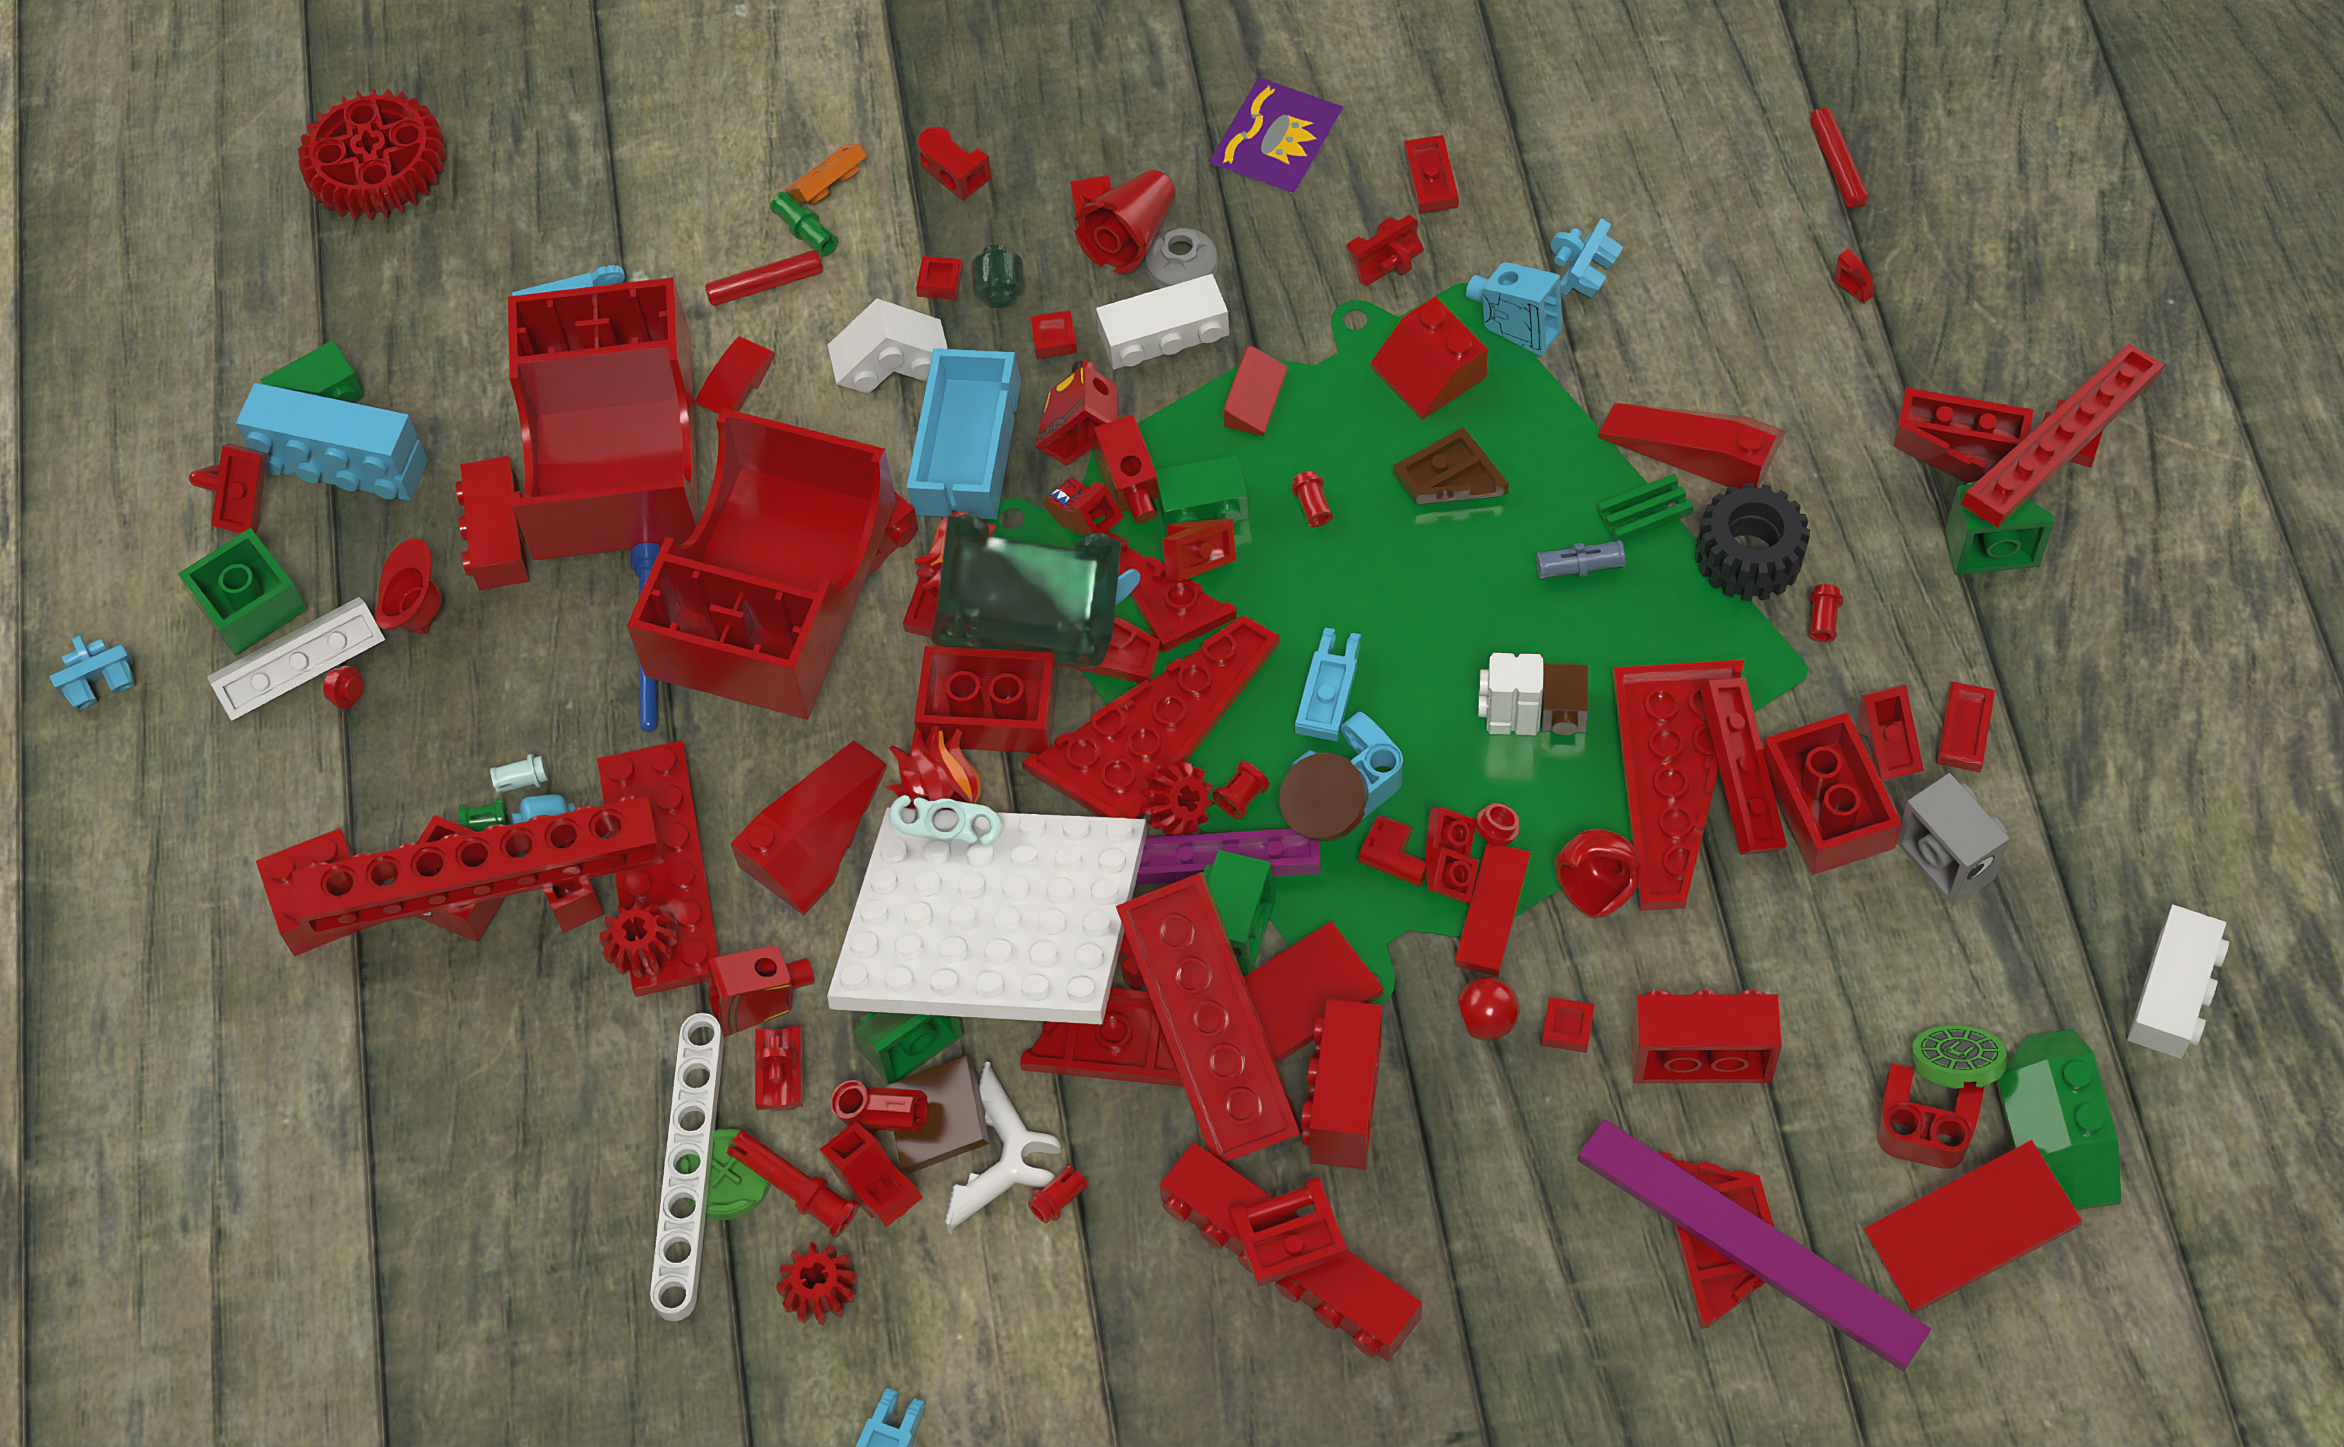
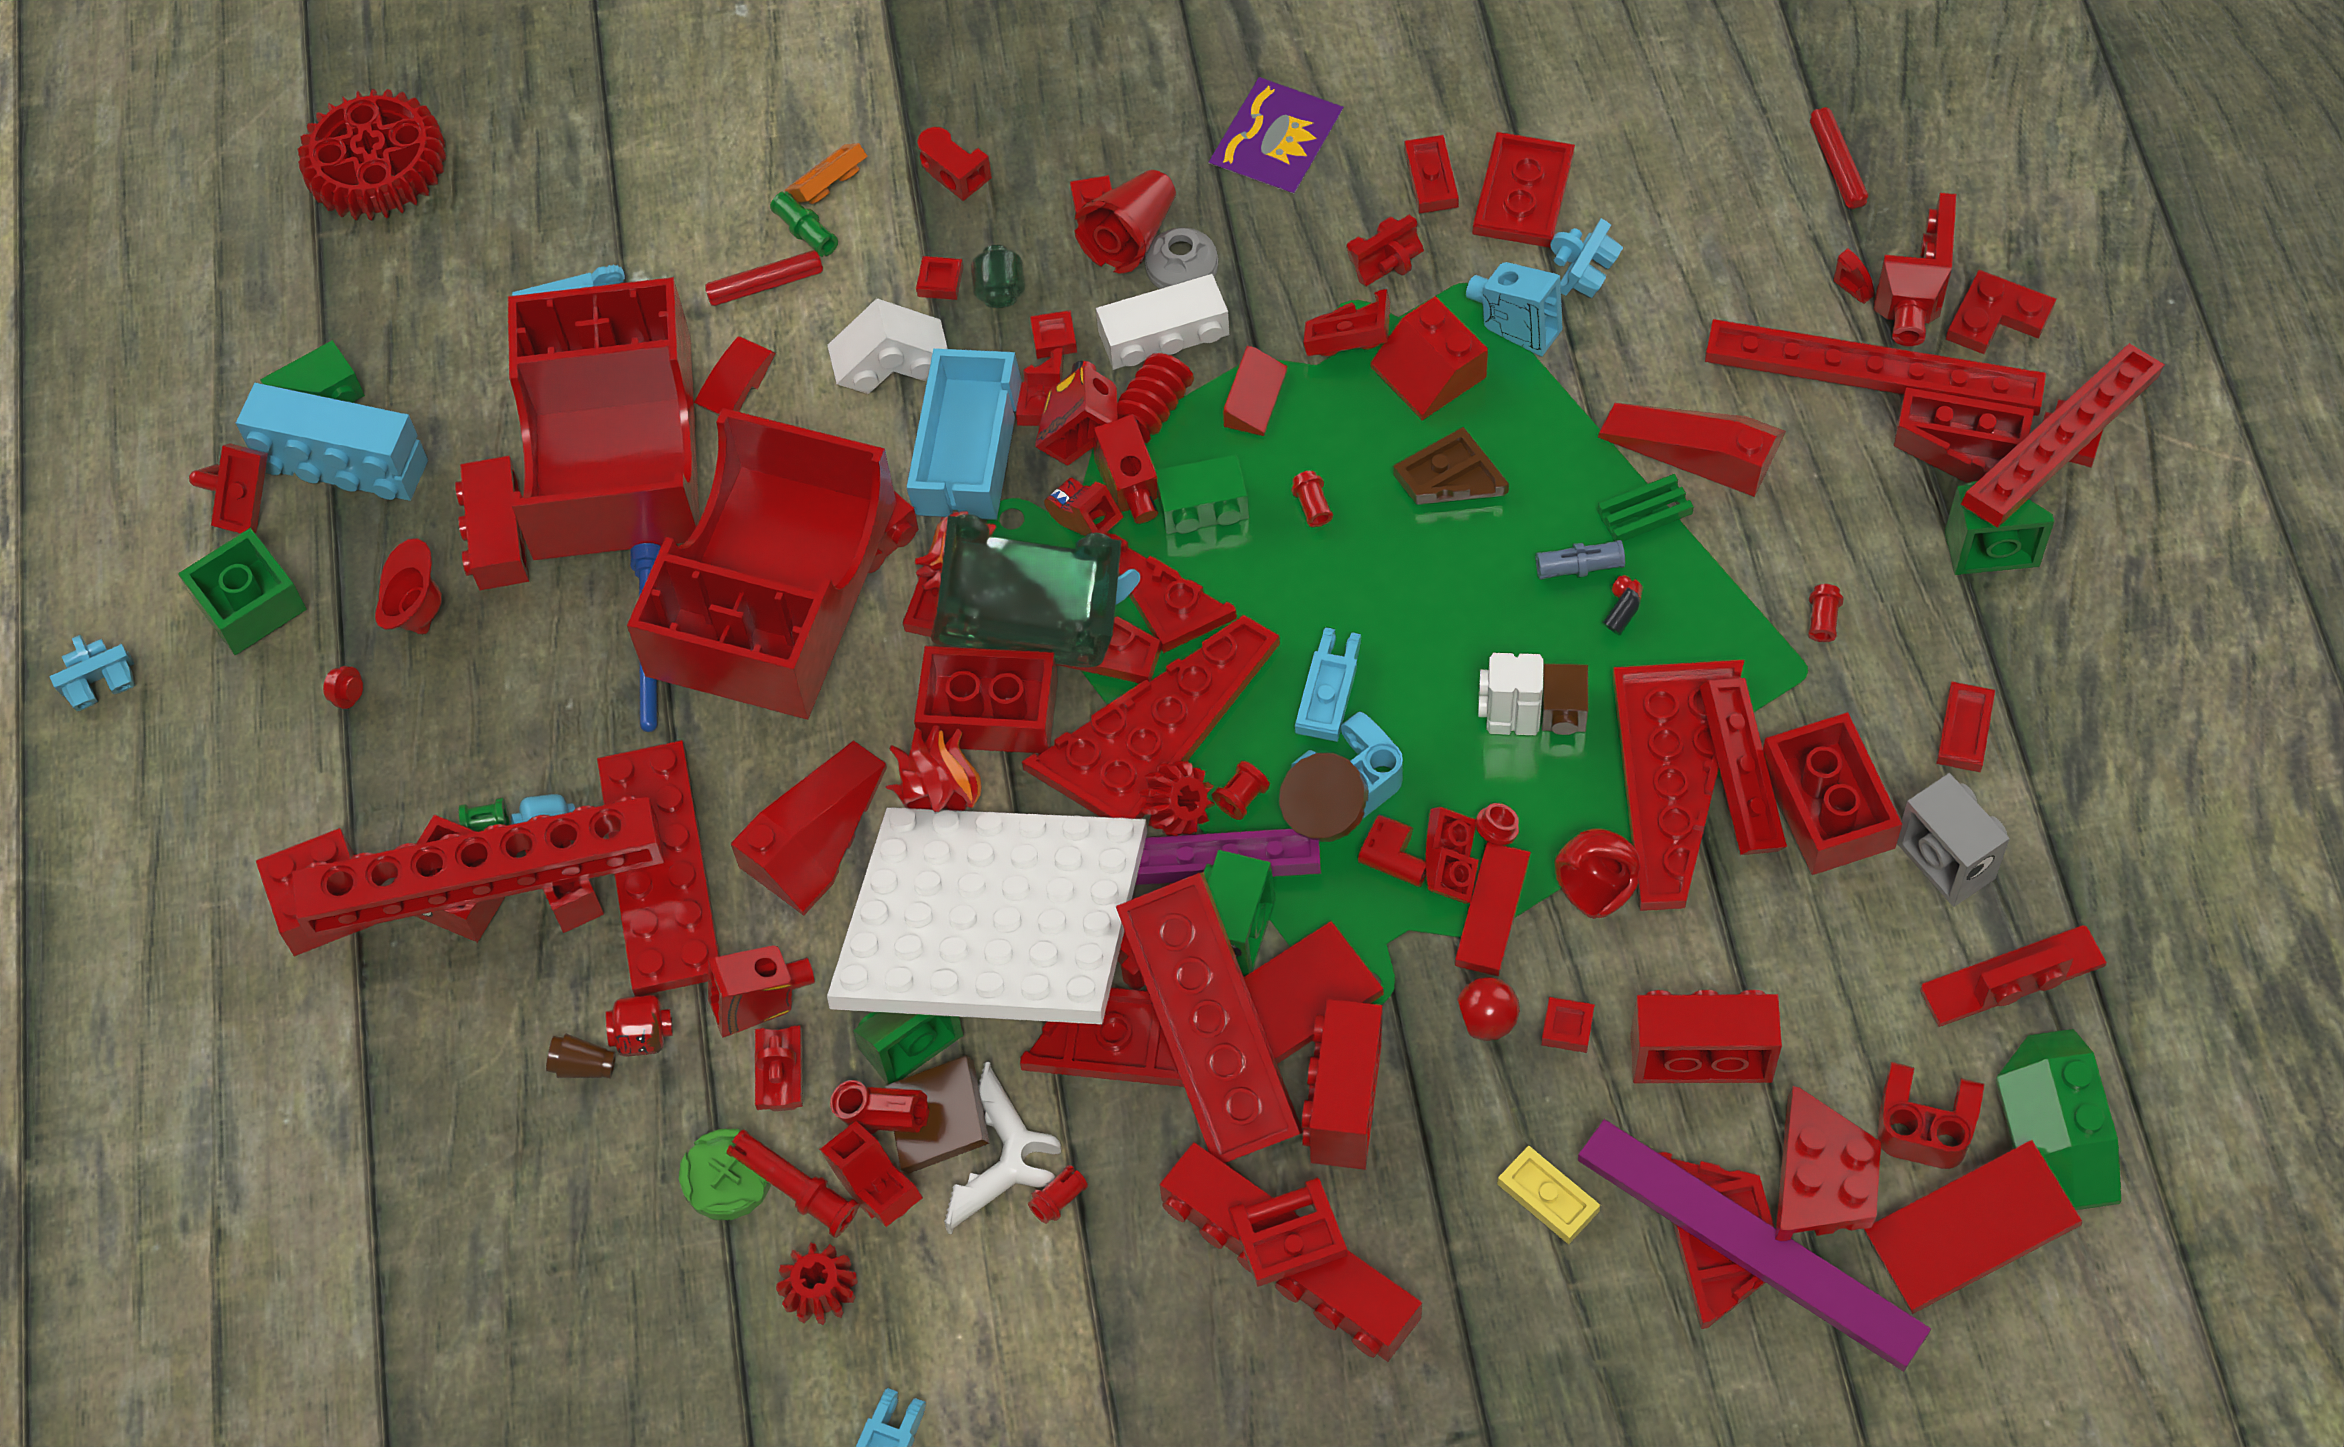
white panel [207,597,385,721] -> none
light aqua pin [490,754,549,795] -> none
red gear [599,899,678,979] -> none
white beam [650,1013,724,1321] -> none
light aqua piece [889,795,1002,845] -> none
red slope [1163,519,1236,581] -> none
black tyre [1695,483,1810,601] -> none
red slope [1857,684,1924,781] -> none
bright green tile [1912,1025,2007,1088] -> none
white brick [2127,904,2229,1059] -> none
none -> reddish brown cone [546,1033,616,1078]
none -> red head [606,995,673,1057]
none -> red slope [1016,348,1064,426]
none -> red piece [1117,353,1194,444]
none -> red wing [1303,289,1390,356]
none -> red tile [1472,132,1575,248]
none -> light yellow plate [1497,1146,1600,1244]
none -> black arm [1603,575,1643,635]
none -> red plate [1705,319,2046,416]
none -> red wing [1775,1086,1881,1241]
none -> red plate [1874,193,1957,346]
none -> red bracket [1920,925,2107,1027]
none -> red plate [1946,270,2057,354]

